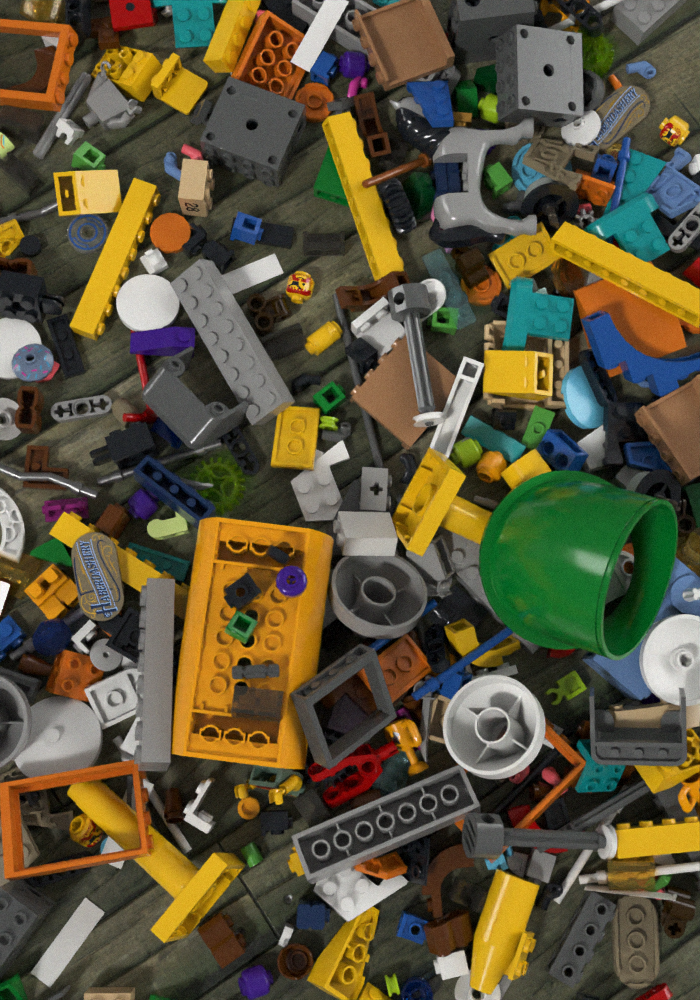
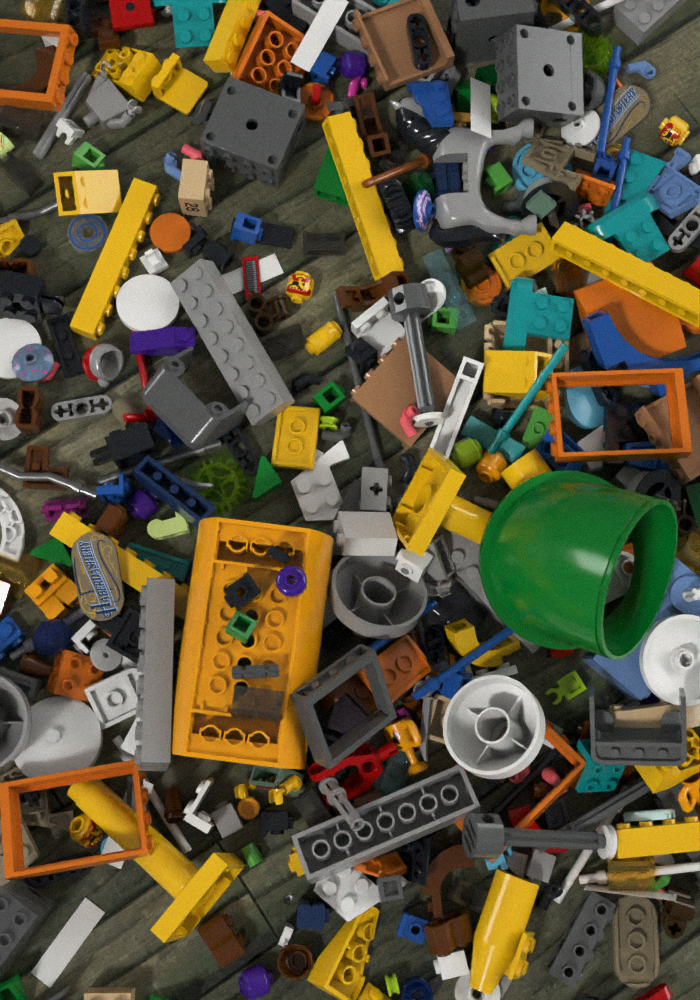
none -> light grey piece [82,344,124,388]
none -> blue bracket [97,473,134,504]
none -> light grey brick [210,800,244,838]
none -> sticker [242,256,261,301]
none -> green slope [252,456,283,502]
none -> black bracket [278,71,304,103]
none -> red tile [310,83,321,106]
none -> light grey pin [319,776,365,832]
none -> dark grey tile [376,875,404,903]
none -> white brick [395,548,434,583]
none -> coral arm [400,405,418,438]
none -> black beam [406,13,432,71]
none -> blue dish [413,190,436,232]
none -> white sticker [470,77,491,138]
none -> teal bar [487,343,569,454]
none -> sand green tile [526,189,556,219]
none -> orange window [545,368,692,463]
none -> blue bar [596,46,621,156]
none -> light aqua tile [623,808,676,822]

